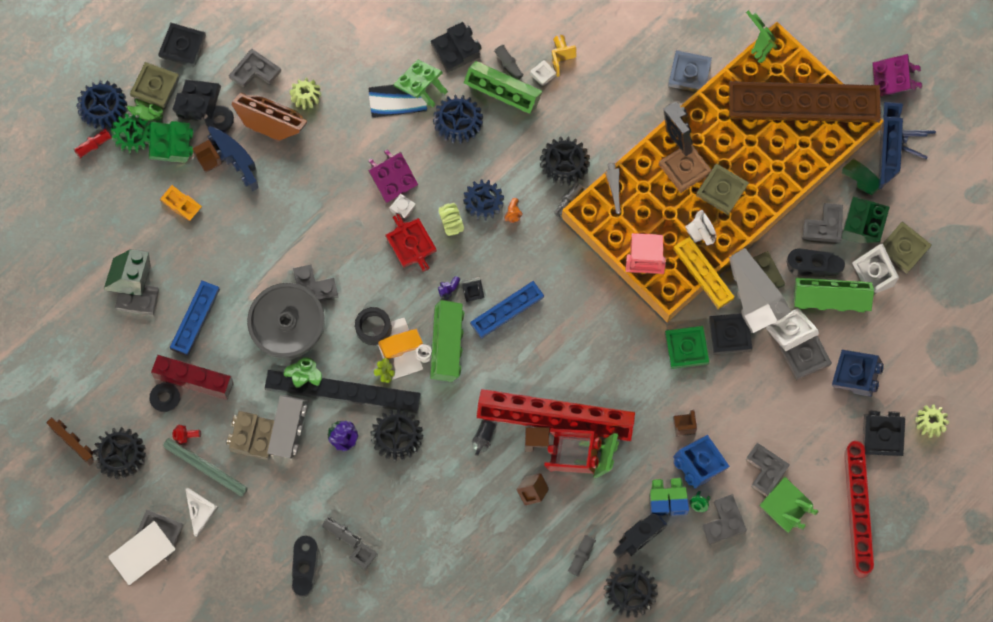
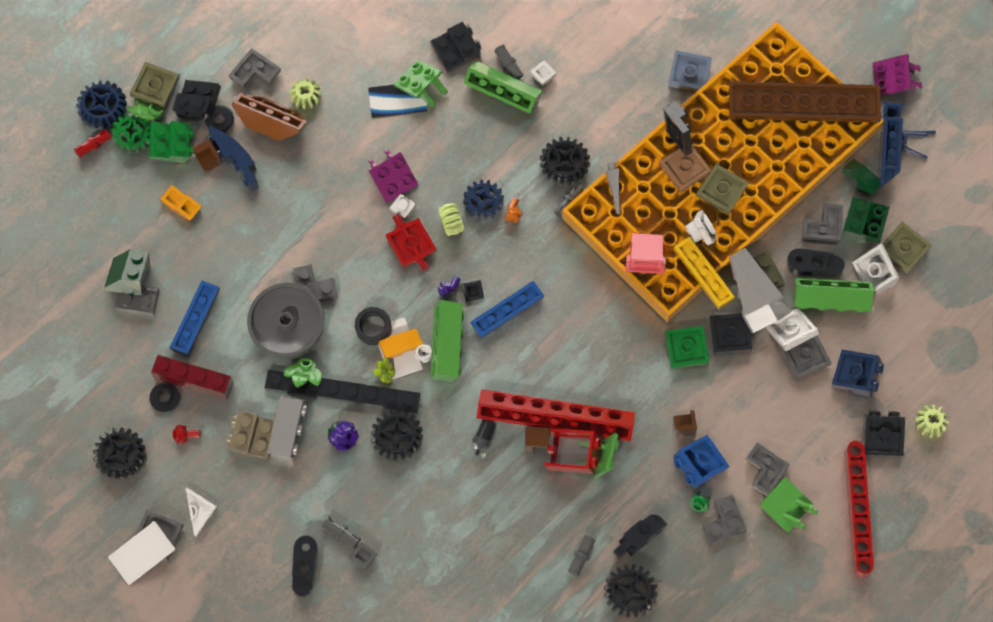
reddish brown plate [46,417,94,466] -> none
black plate [158,22,206,67] -> none
sand green axle [163,438,247,496] -> none
dark blue gear [433,94,483,144] -> none
reddish brown panel [516,473,549,506] -> none
yellow bracket [551,35,577,77] -> none
hips [649,478,689,517] -> none
bright green plate [746,10,777,63] -> none

